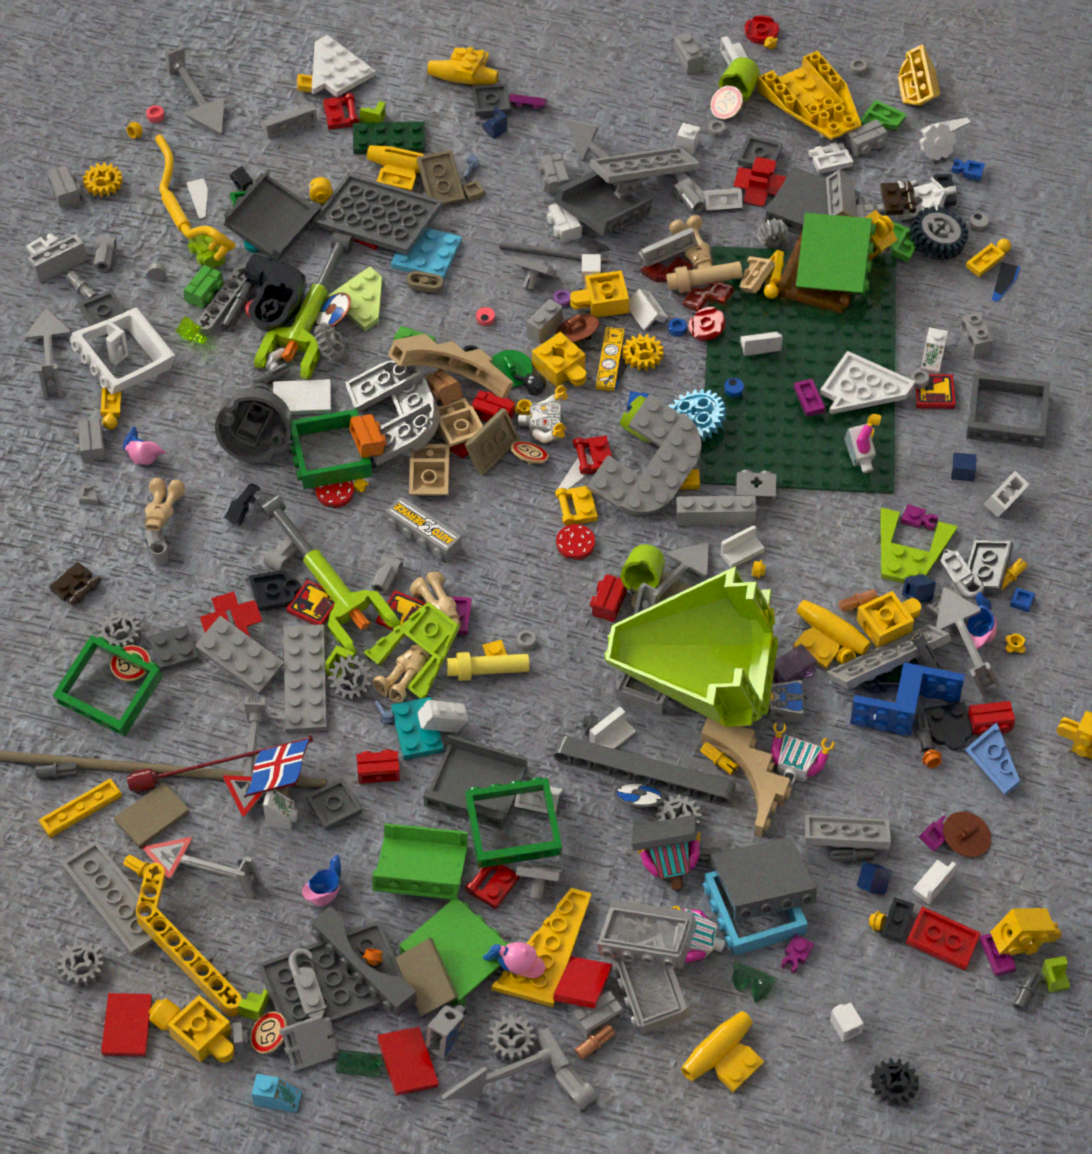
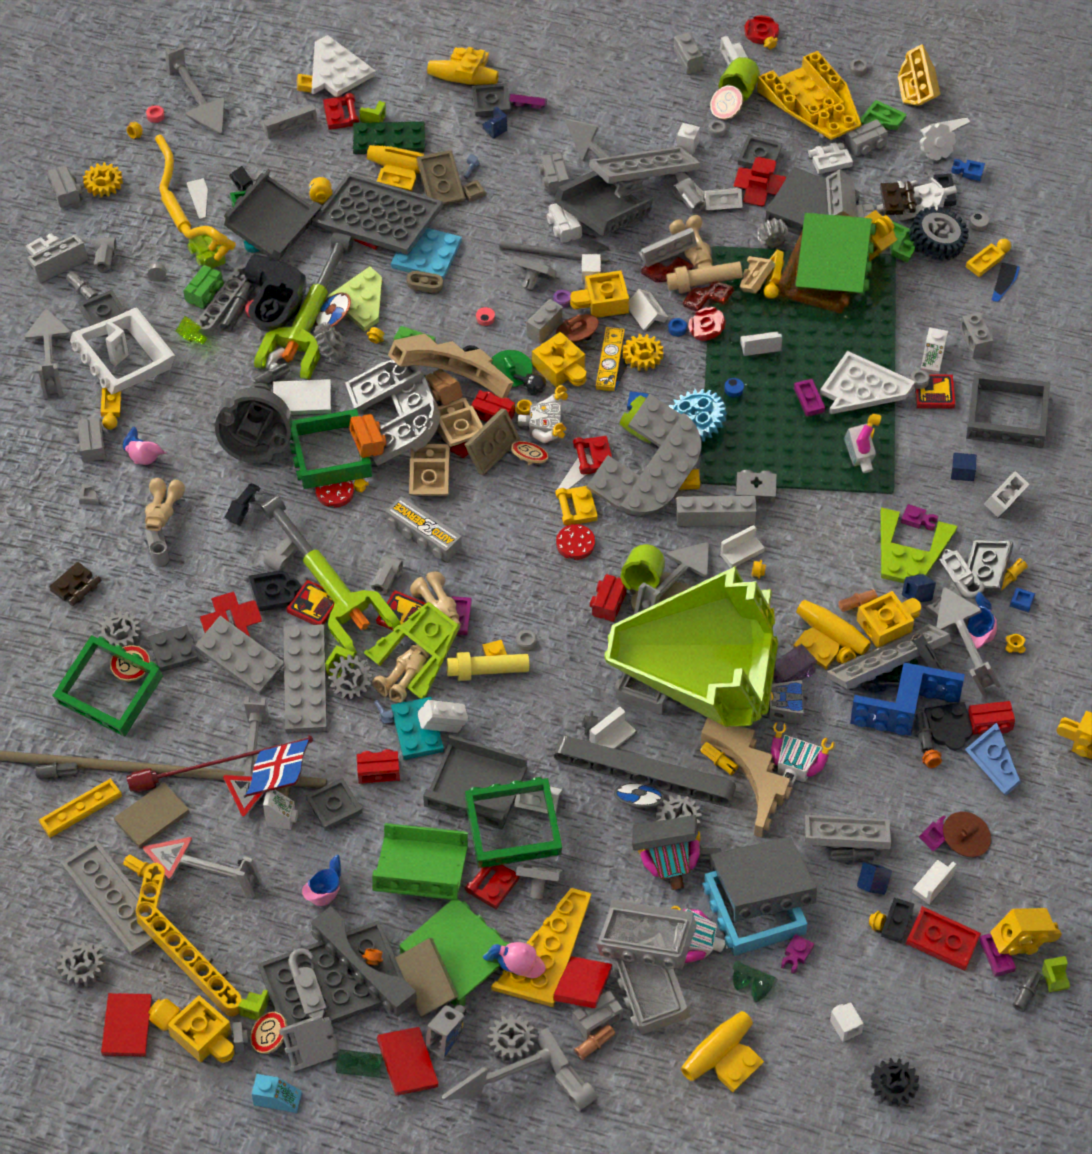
none -> yellow plate [367,327,385,344]

